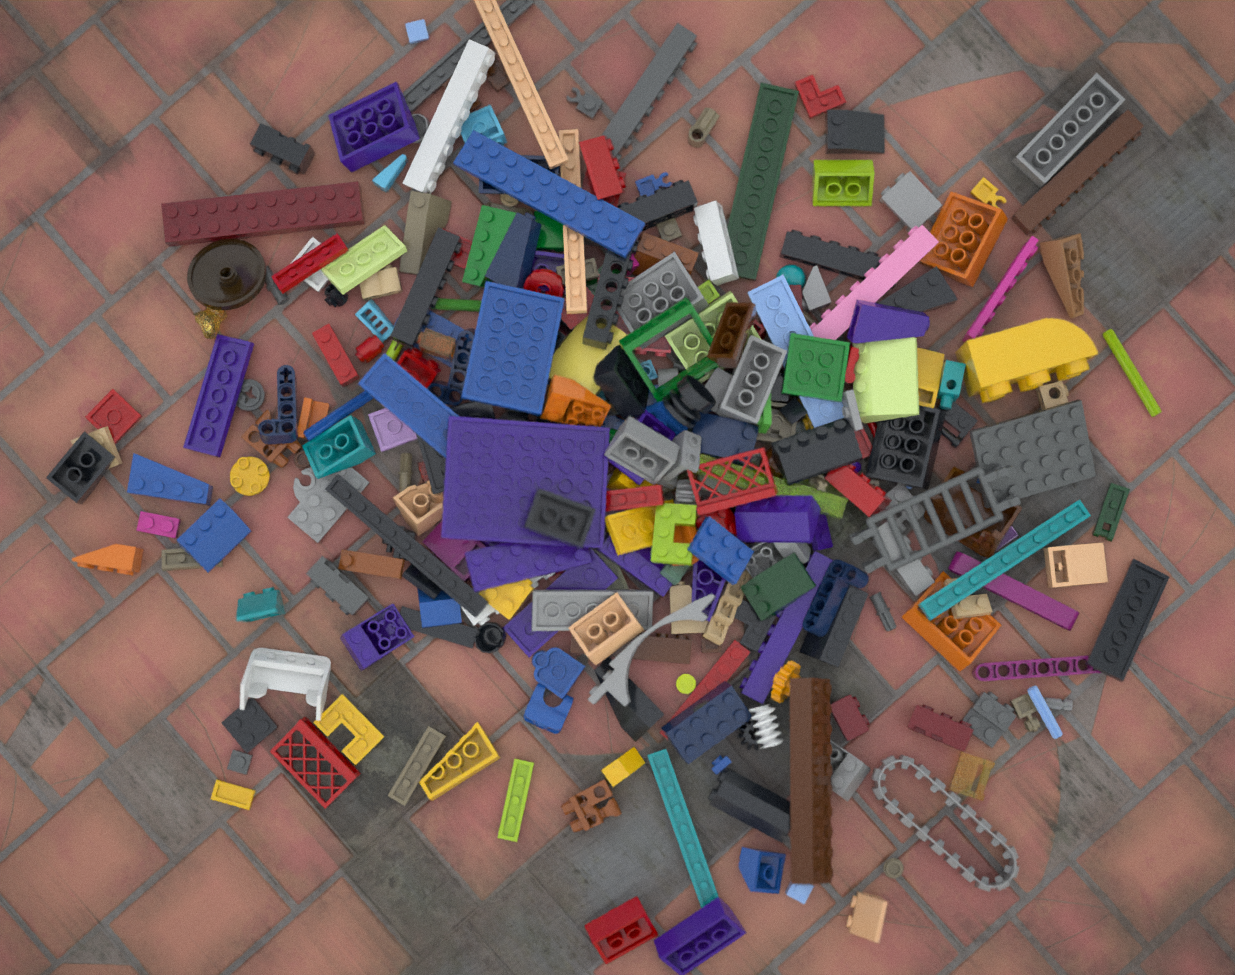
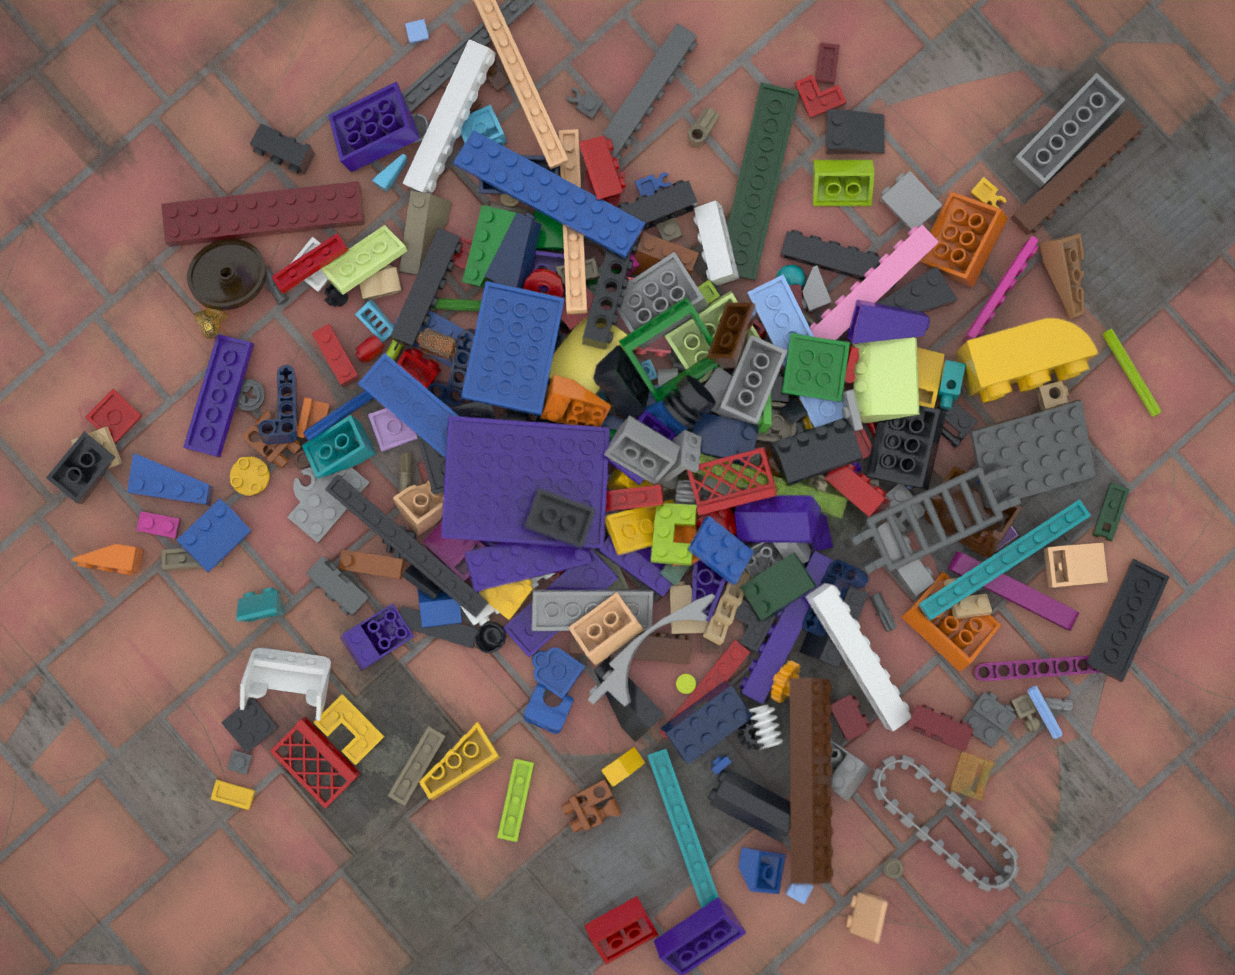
none -> white brick [806,583,911,731]
none -> dark red plate [815,43,839,85]

